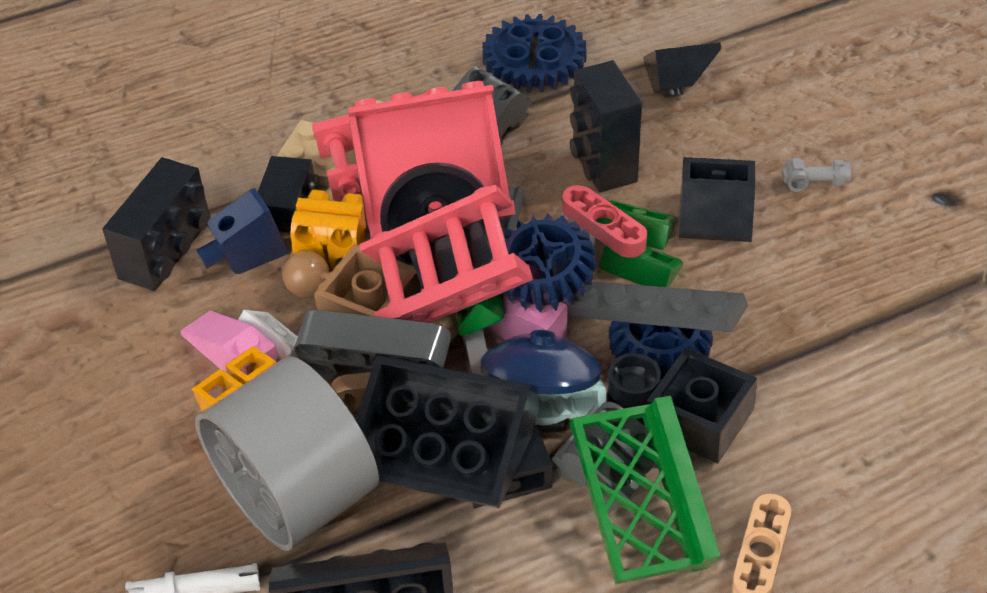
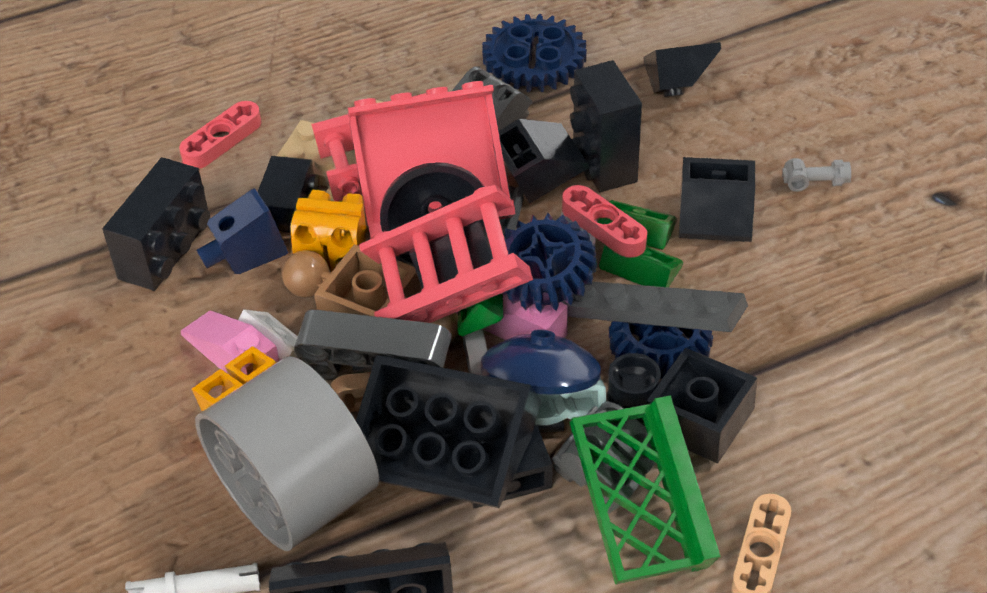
none -> coral beam [179,101,261,169]
none -> black slope [498,119,590,204]

